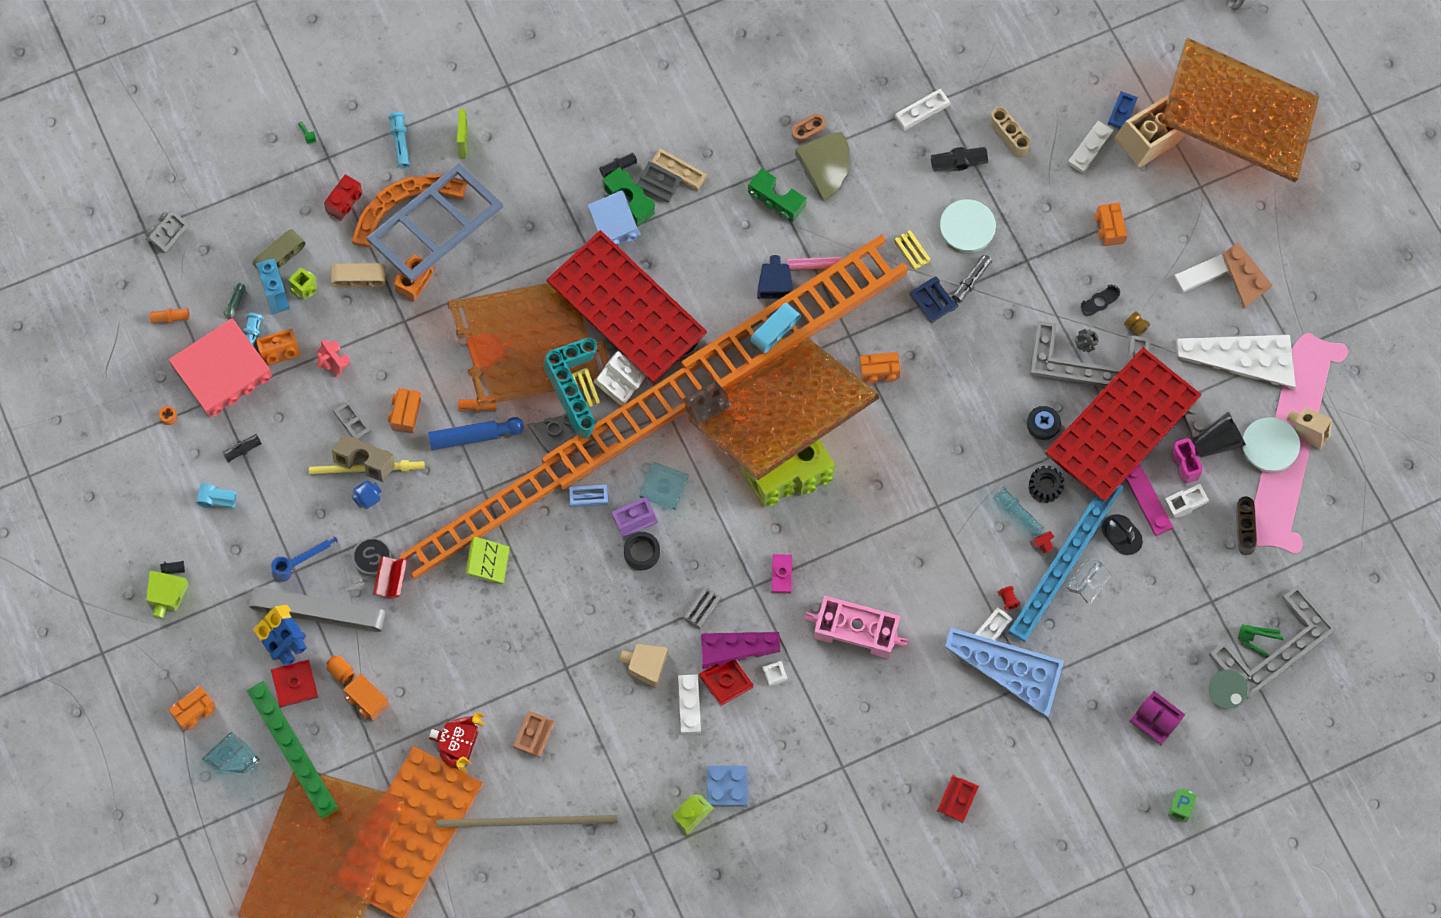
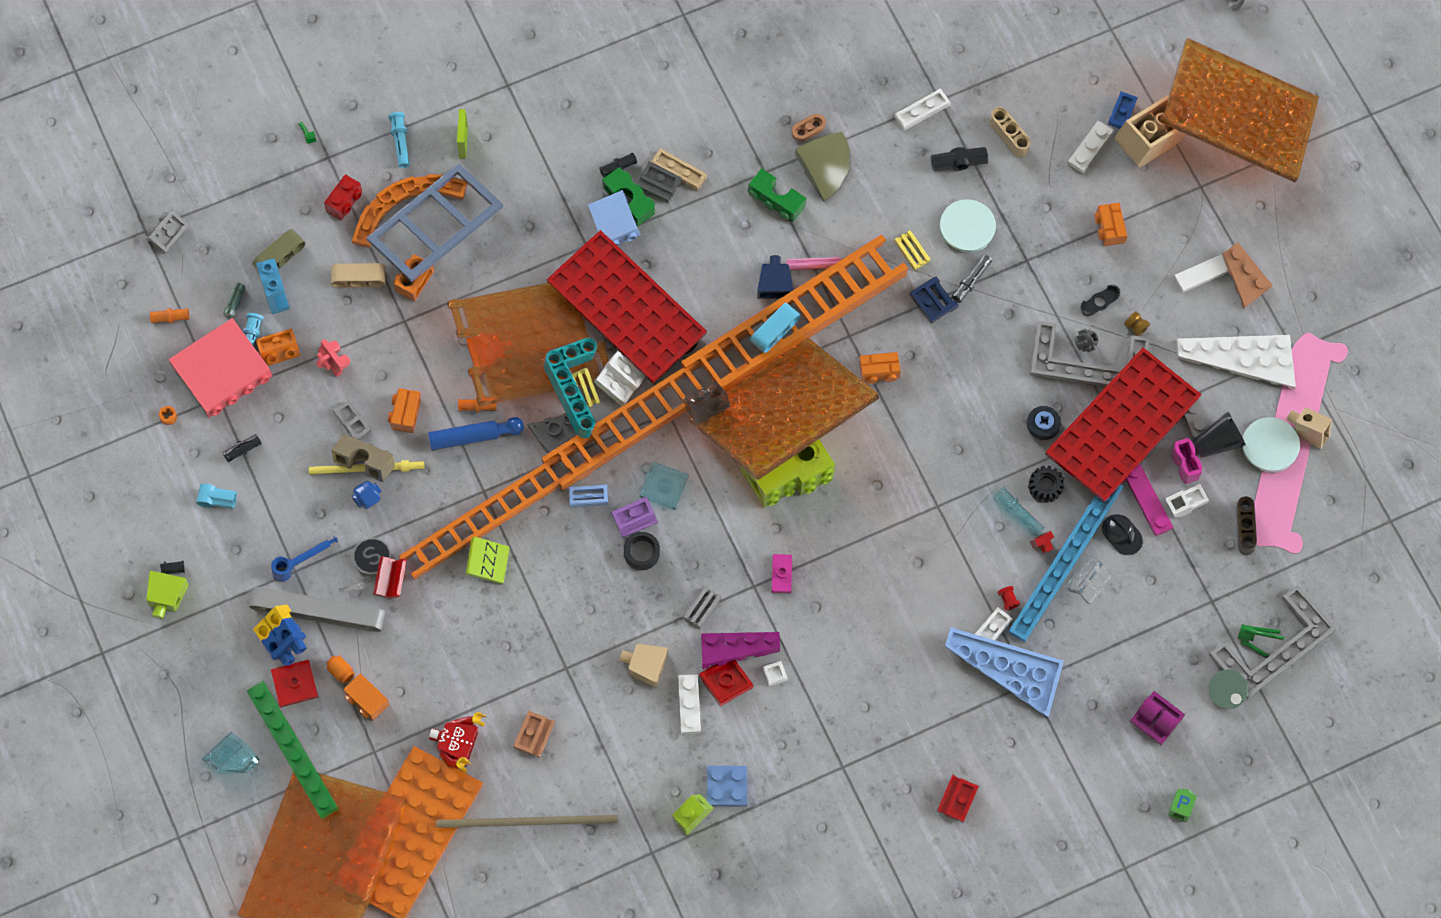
orange brick [168,685,216,731] -> none
lime brick [288,267,317,300] -> none
bright pink brick [804,596,908,659] -> none

